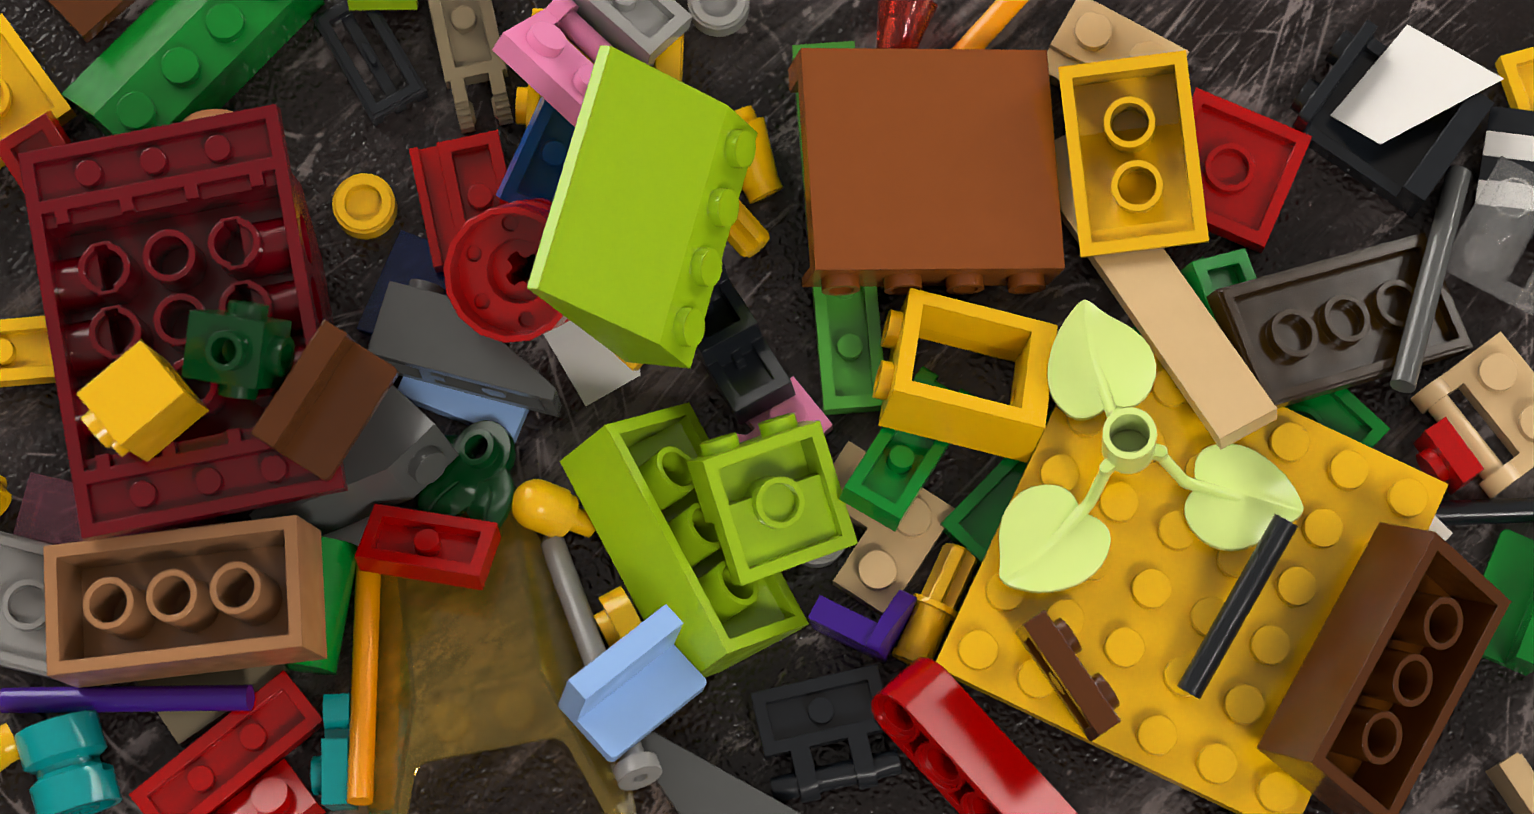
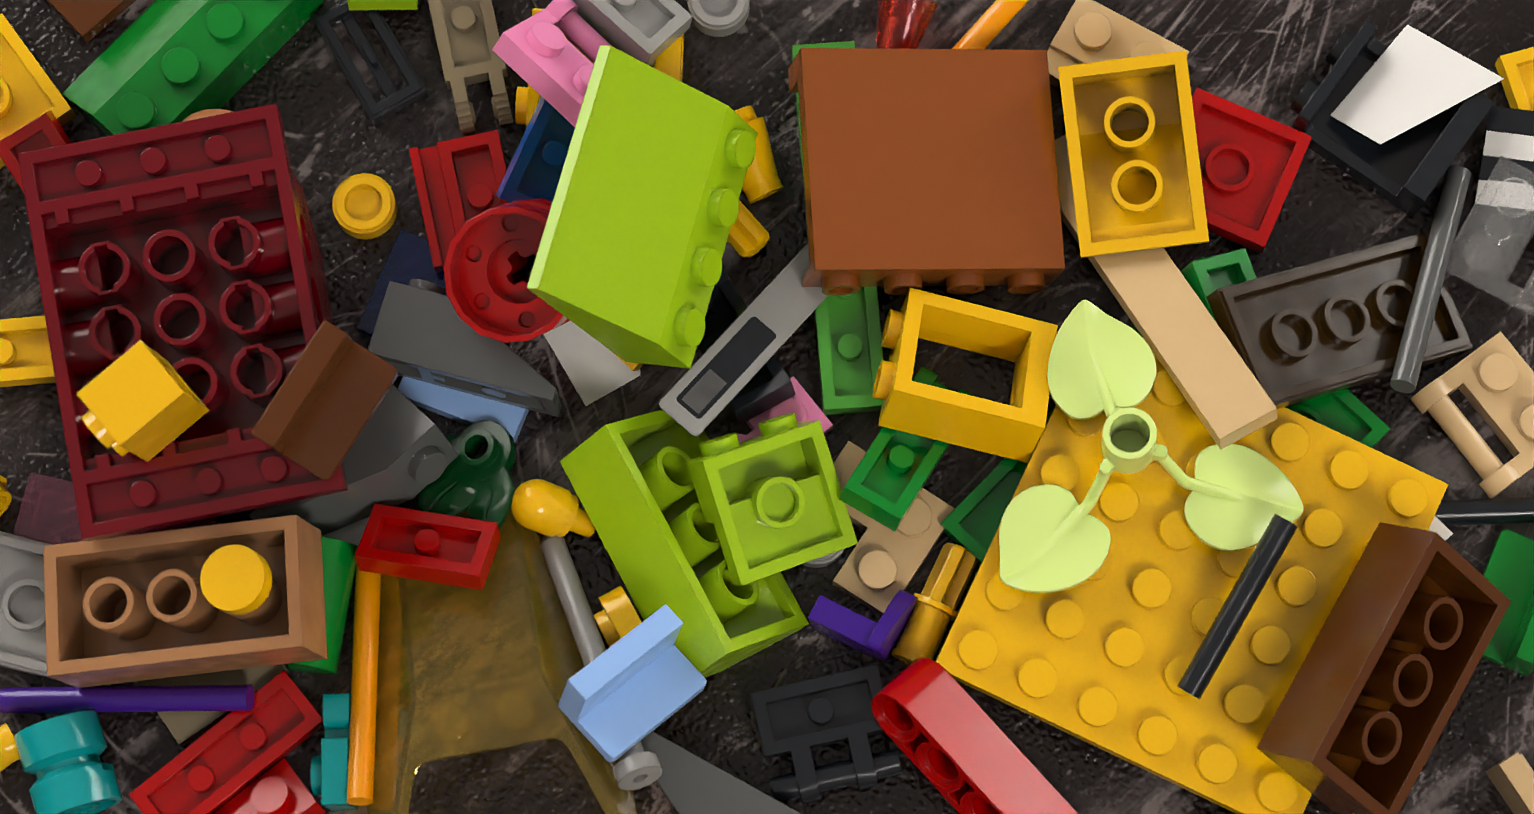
dark green brick [181,300,295,400] -> none
reddish brown plate [1015,610,1121,742] -> none
red plate [1413,417,1484,495] -> none
none -> yellow tile [200,544,272,615]
none -> light grey sticker [659,243,828,436]

